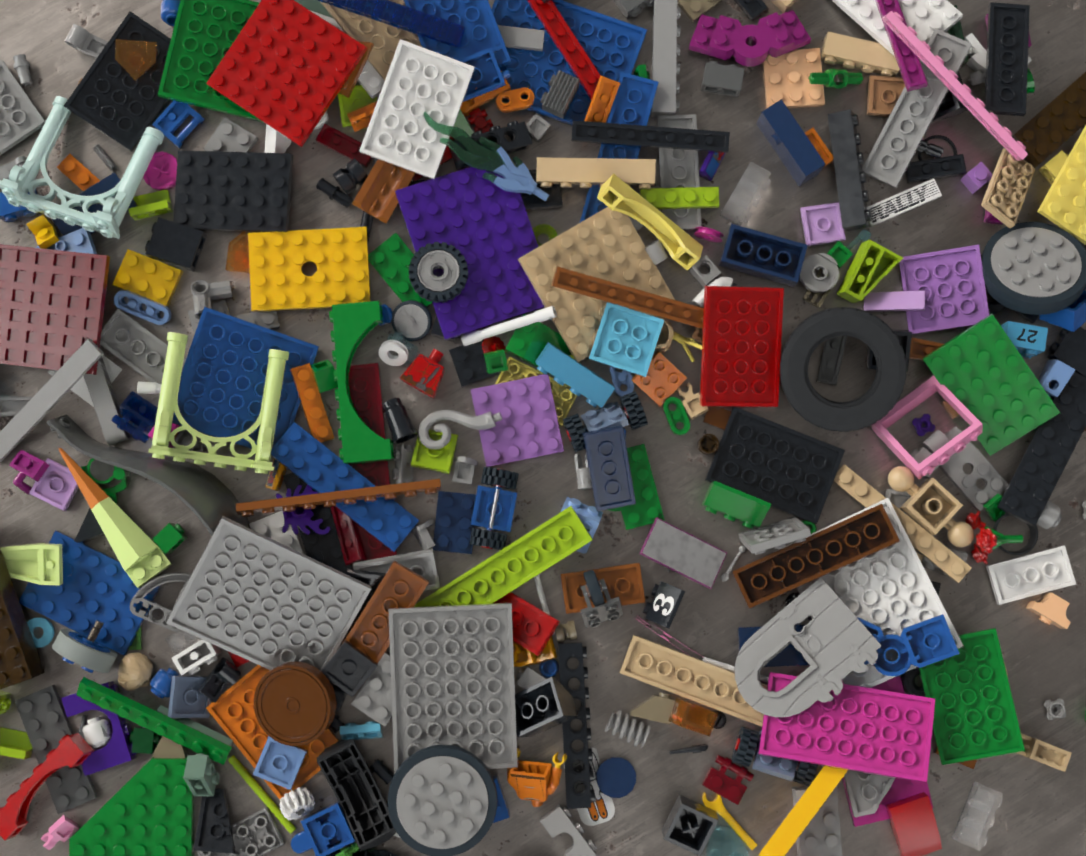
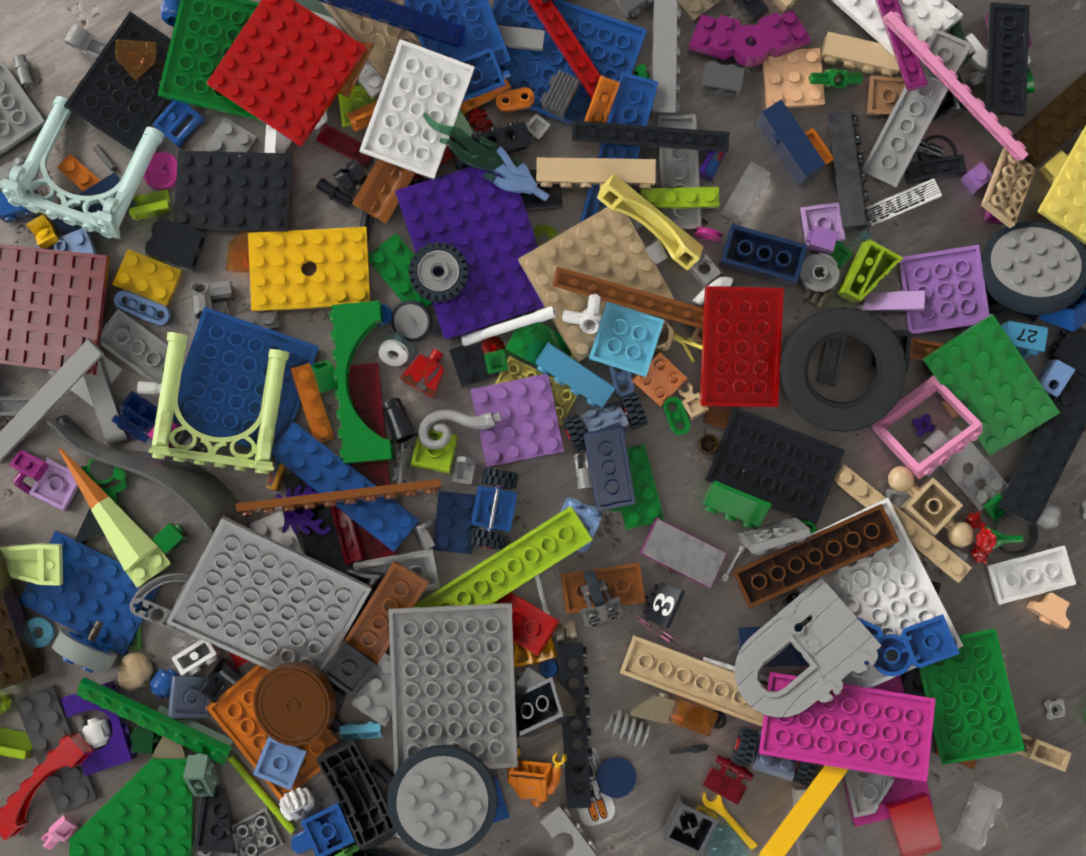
none -> white axle [562,294,602,334]
none -> medium lavender brick [806,226,838,255]

